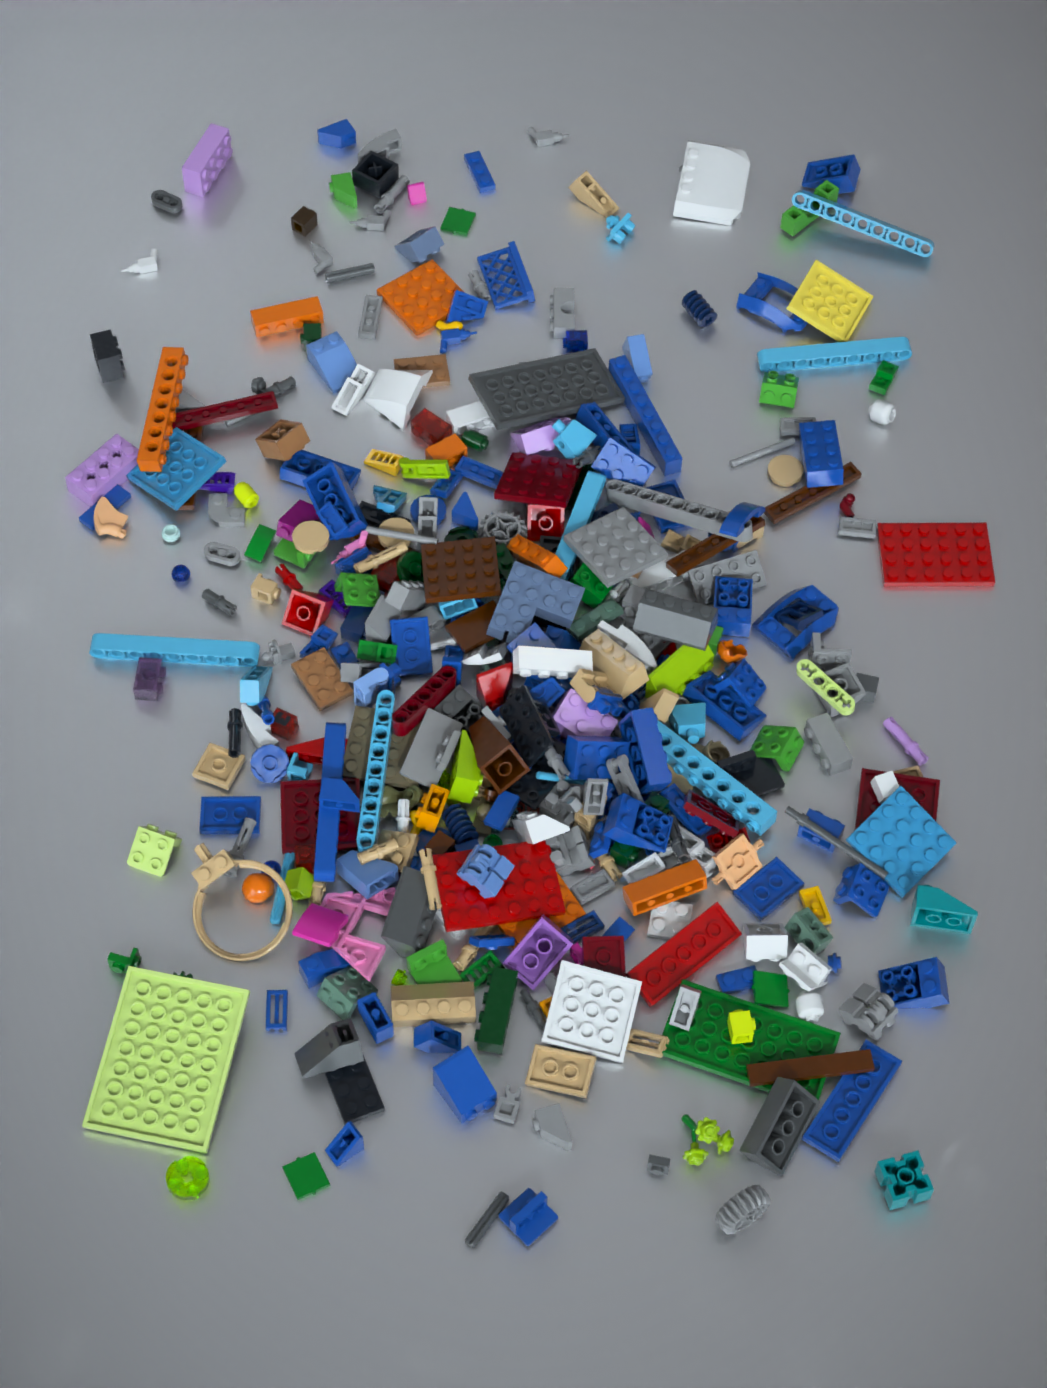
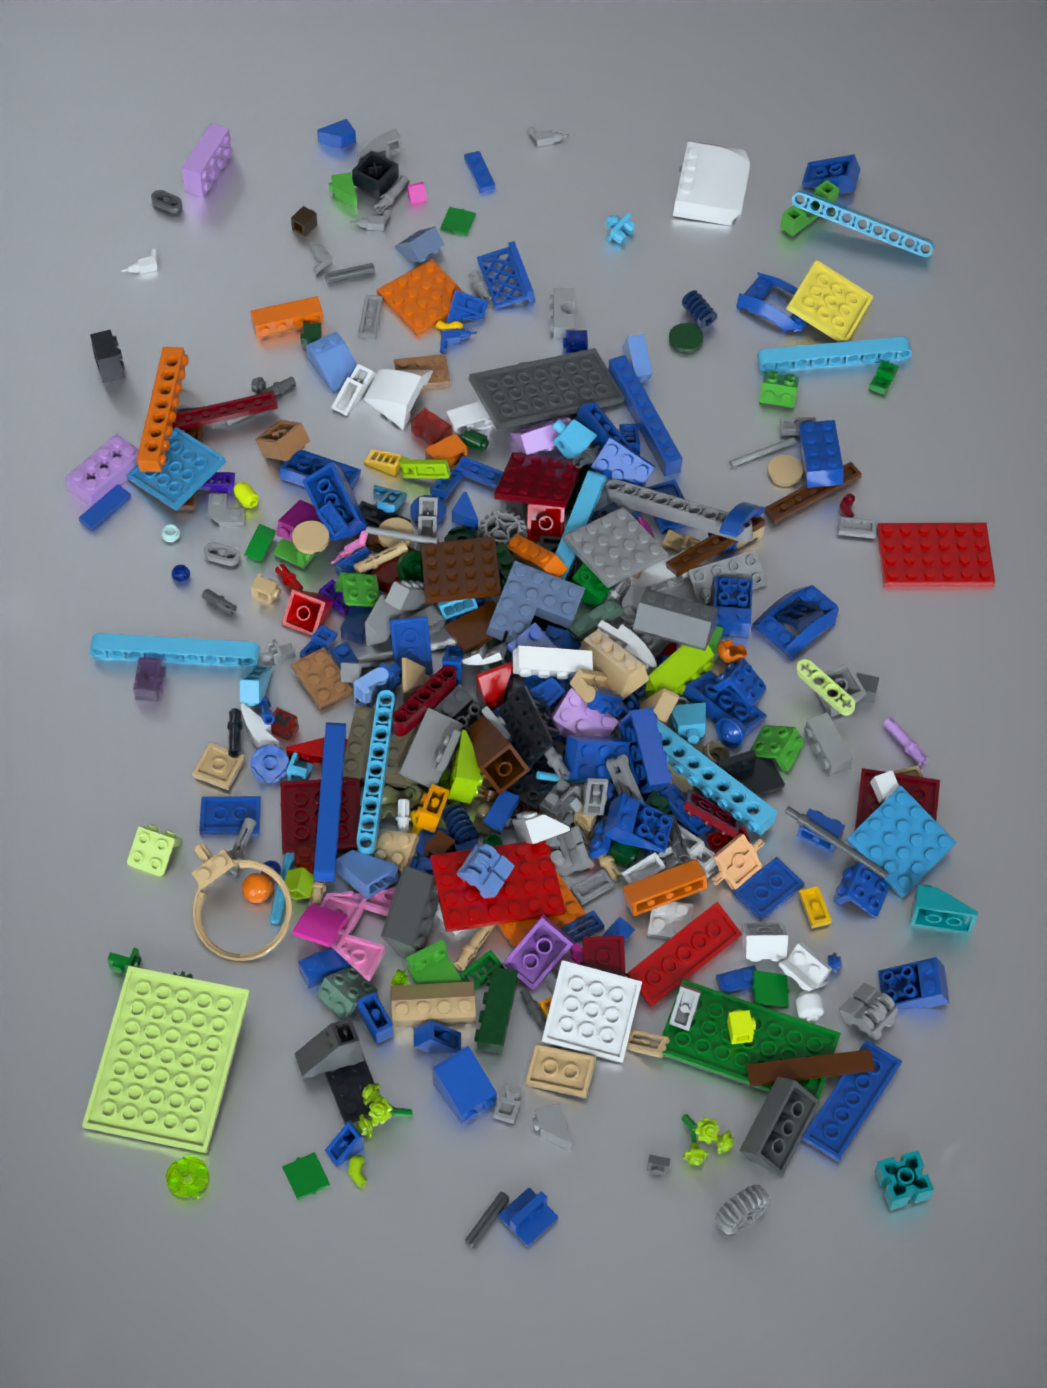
light nougat arm [94,496,128,539] -> none
blue tile [266,990,288,1031] -> none
blue slope [319,777,360,813] -> none
green slope [357,640,398,664] -> none
tan pin [357,838,399,865] -> none
tan pin [419,848,442,910] -> none
blue plate [469,934,515,950] -> none
tan slope [568,170,620,218] -> none
sand green brick [784,907,834,955] -> none
light grey bracket [808,633,852,672] -> none
white head [868,399,896,425] -> none
none -> lime arm [348,1155,368,1188]
none -> lime plant [356,1083,413,1138]
none -> tan slope [402,658,430,704]
none -> dark green tile [669,323,703,353]
none -> blue hat [716,717,746,749]

